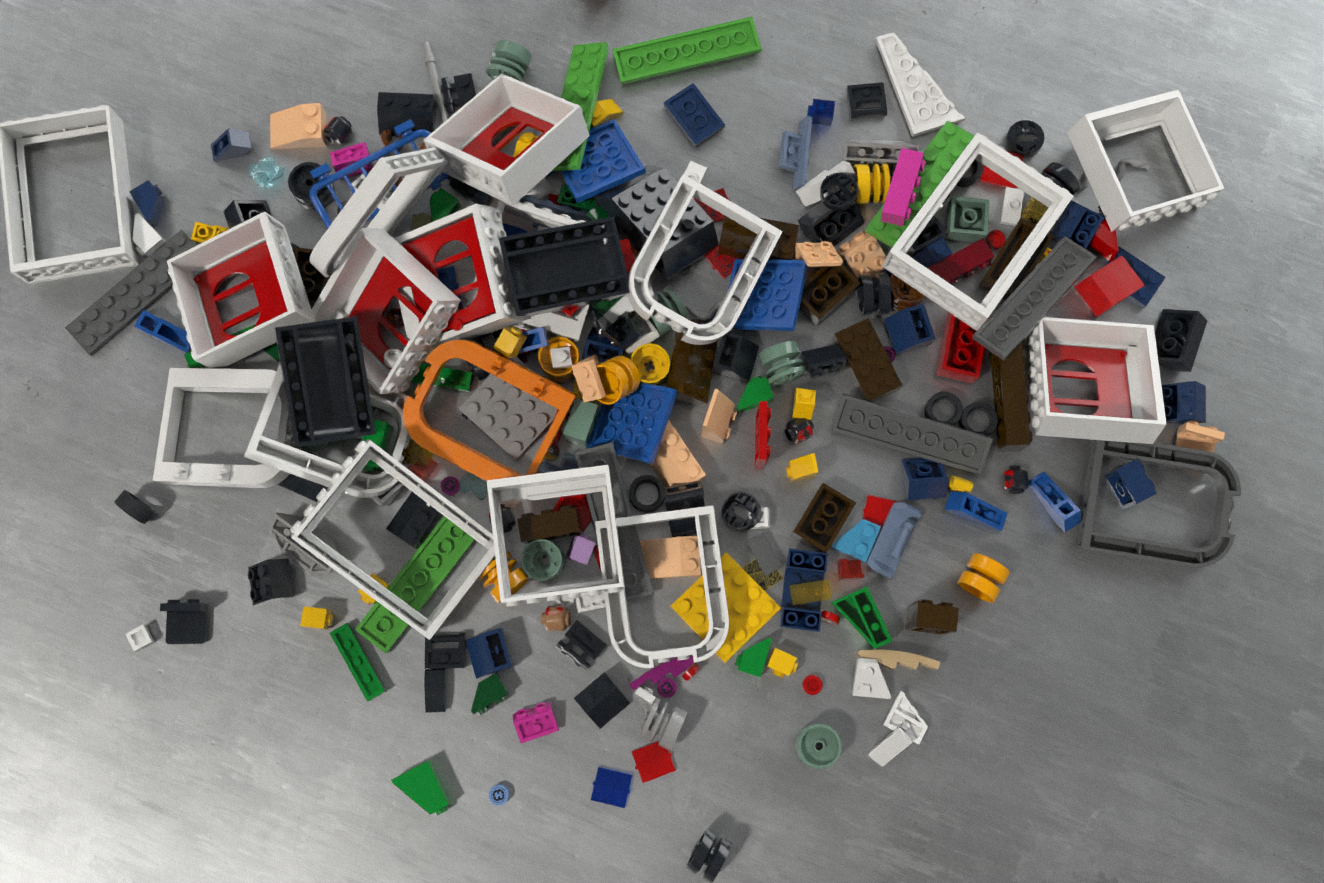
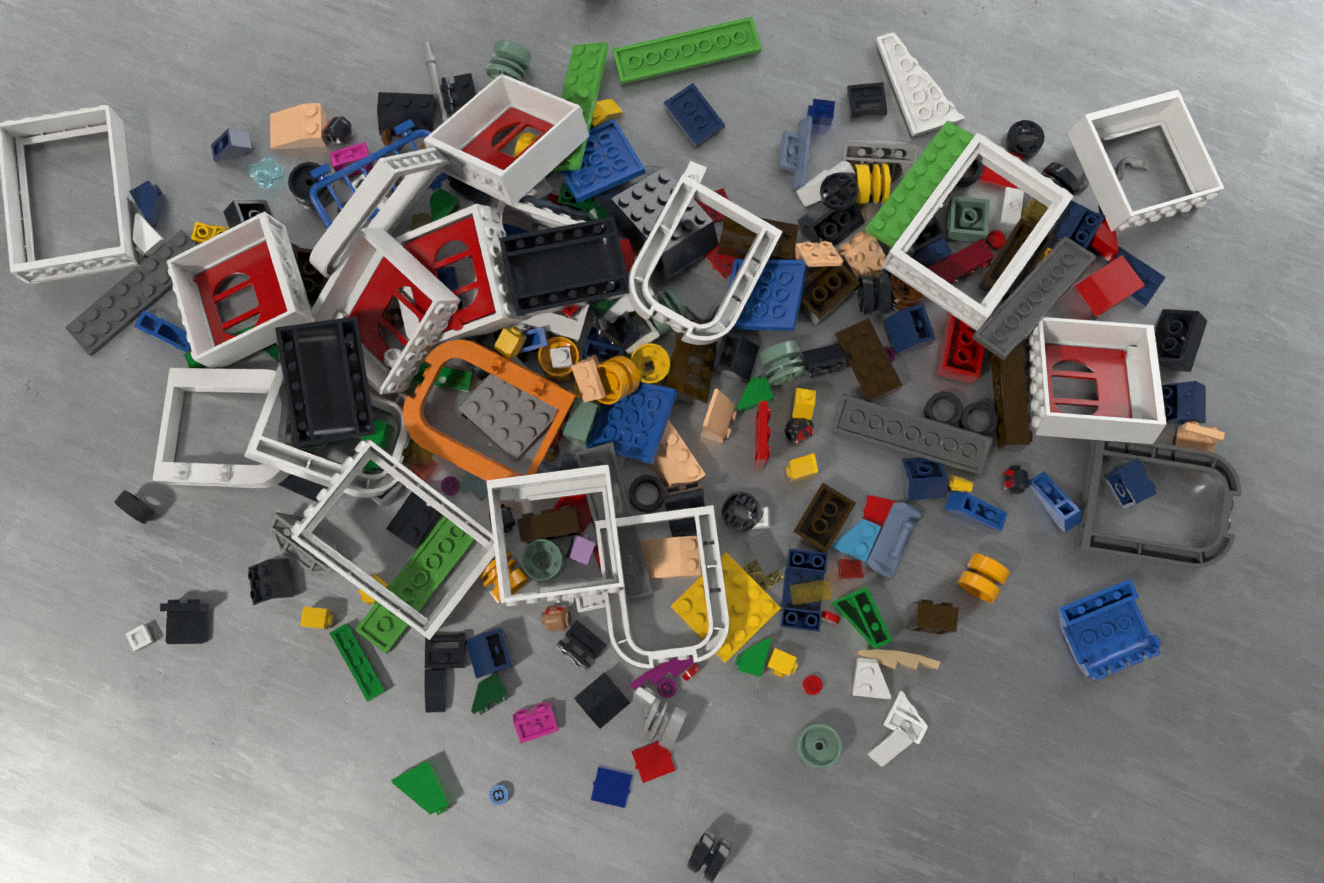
dark pink brick [881,148,926,226] -> none
none -> blue slope [1058,579,1161,681]

